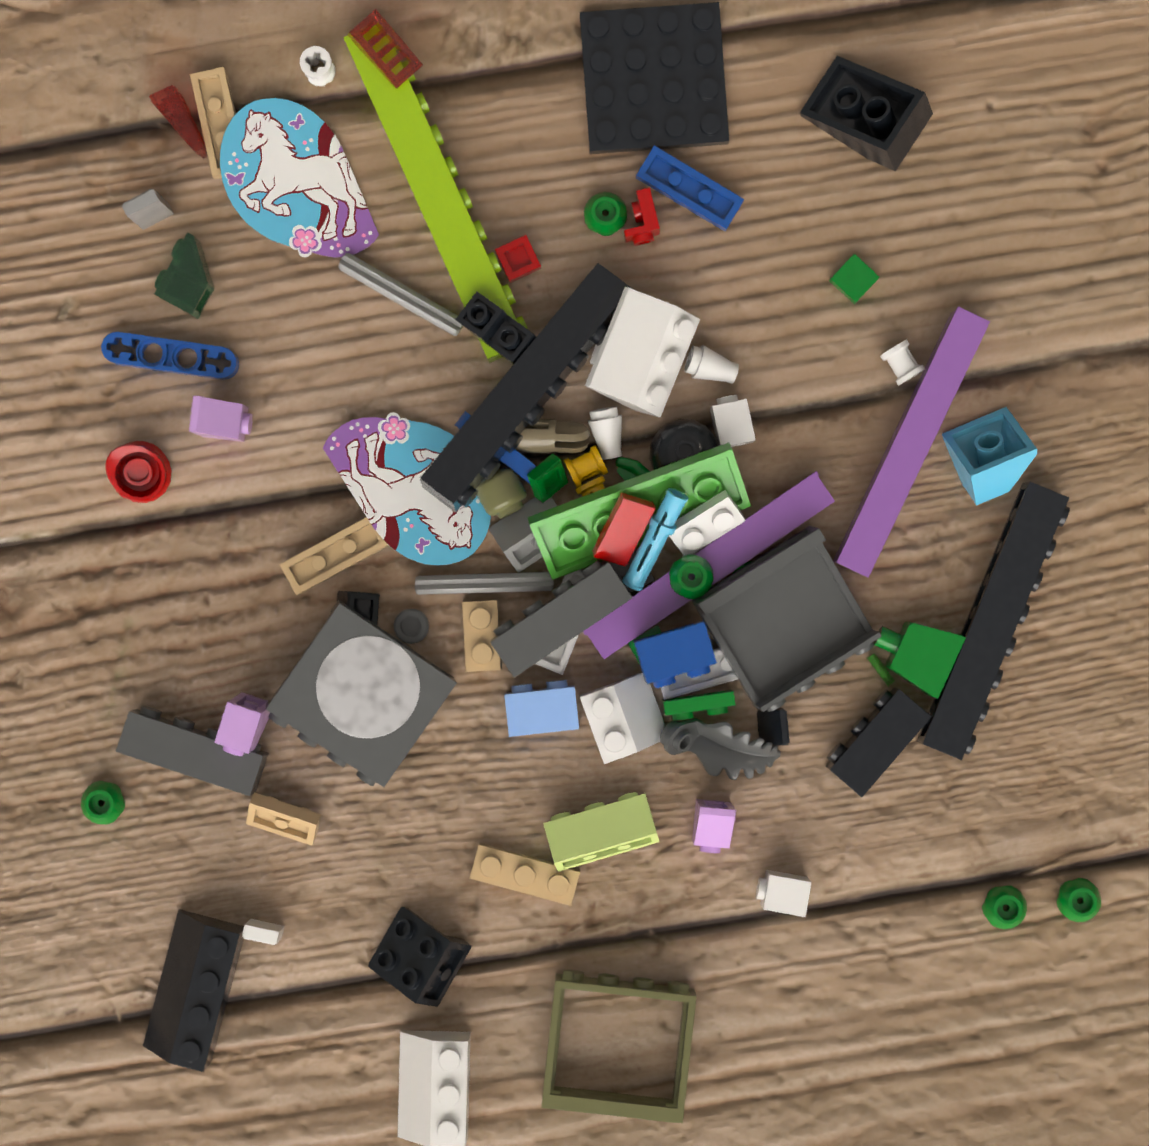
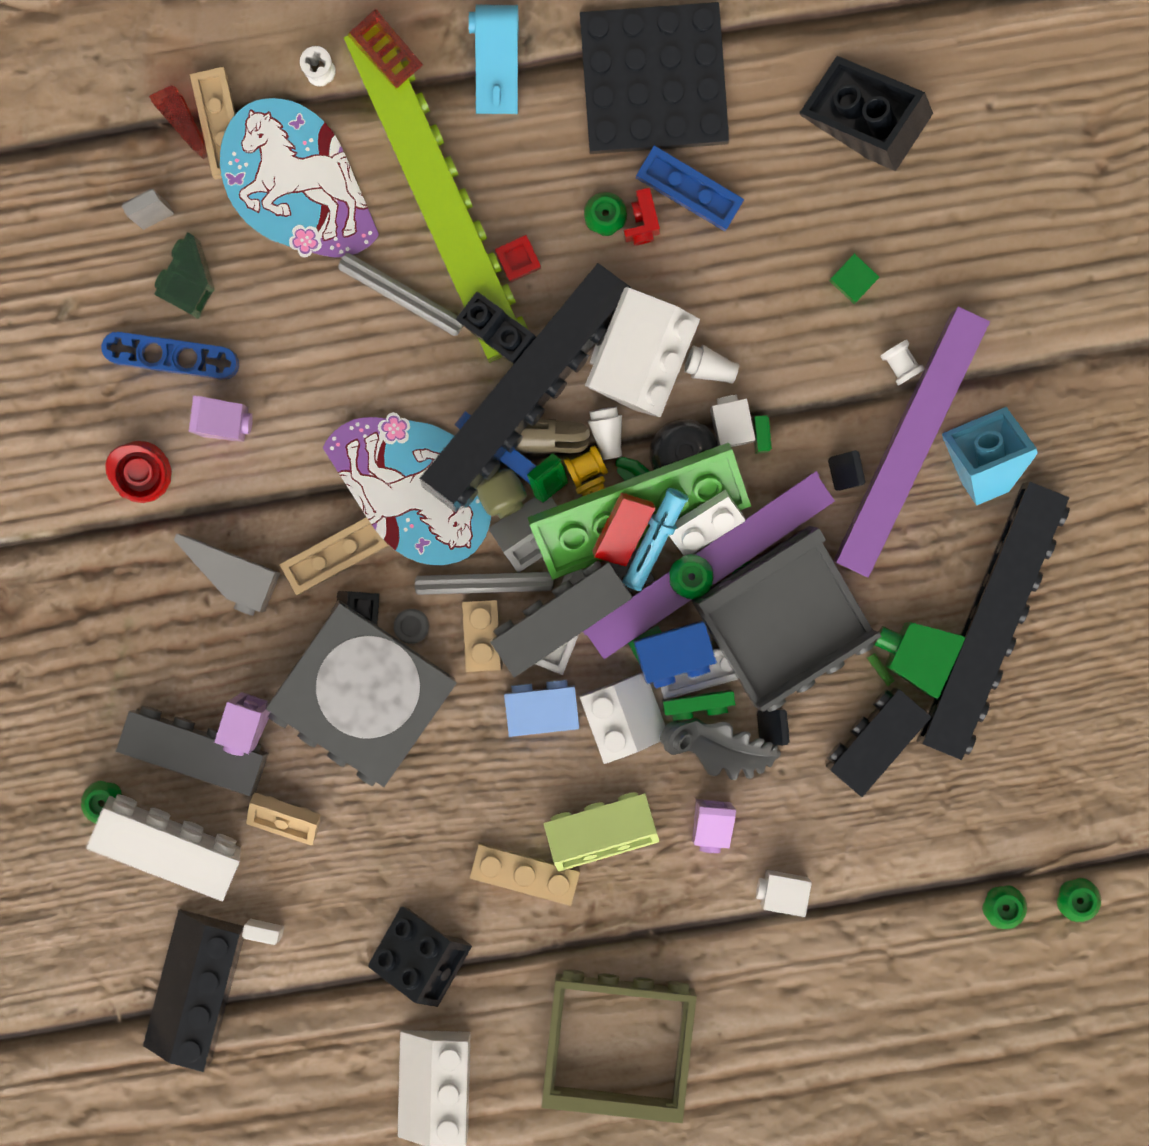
none -> white brick [86,794,241,901]
none -> light grey slope [174,534,280,616]
none -> medium azure door [469,4,519,114]
none -> green tile [752,415,772,454]
none -> black slope [828,450,866,491]

